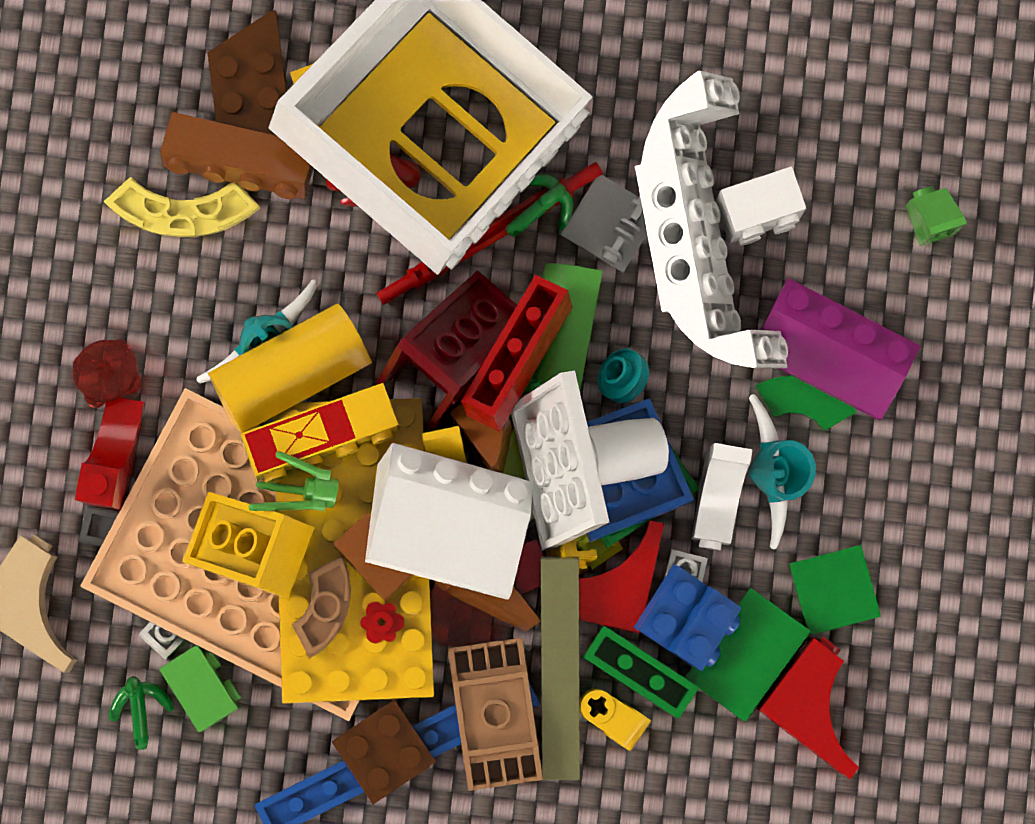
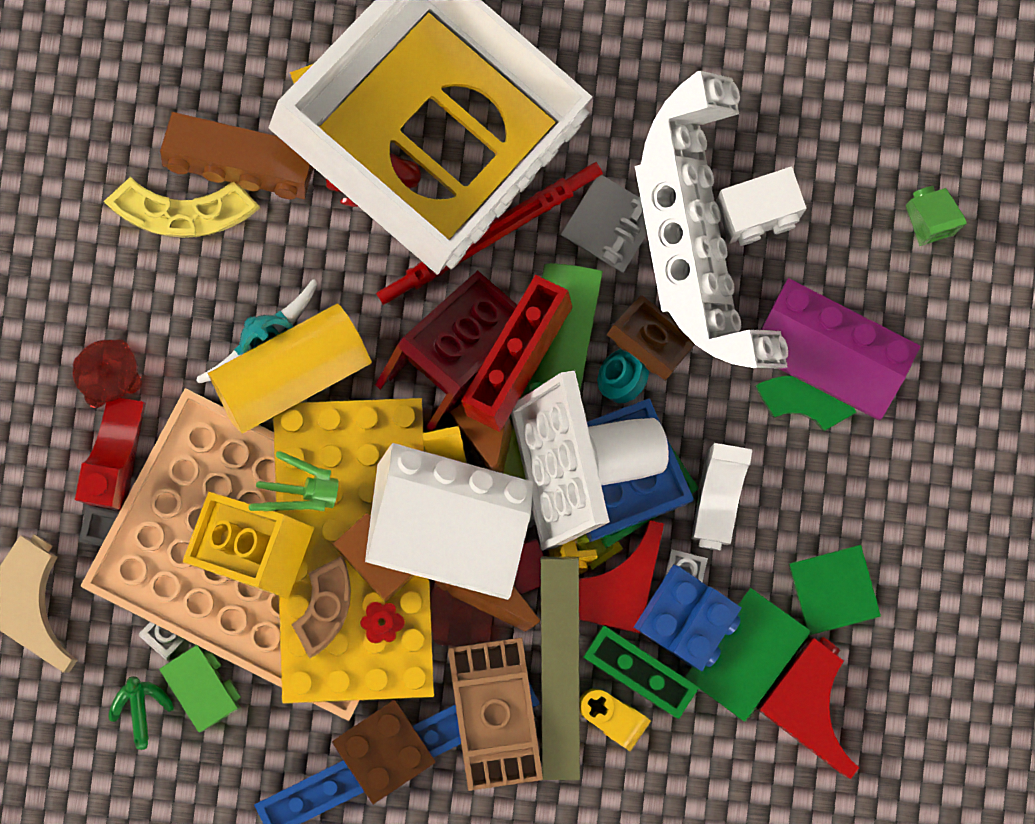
reddish brown wing [207,10,287,136] -> none
yellow brick [240,383,399,483] -> none
green piece [506,174,573,237] -> none
teal helmet [749,394,816,549] -> none
none -> reddish brown plate [607,295,695,381]

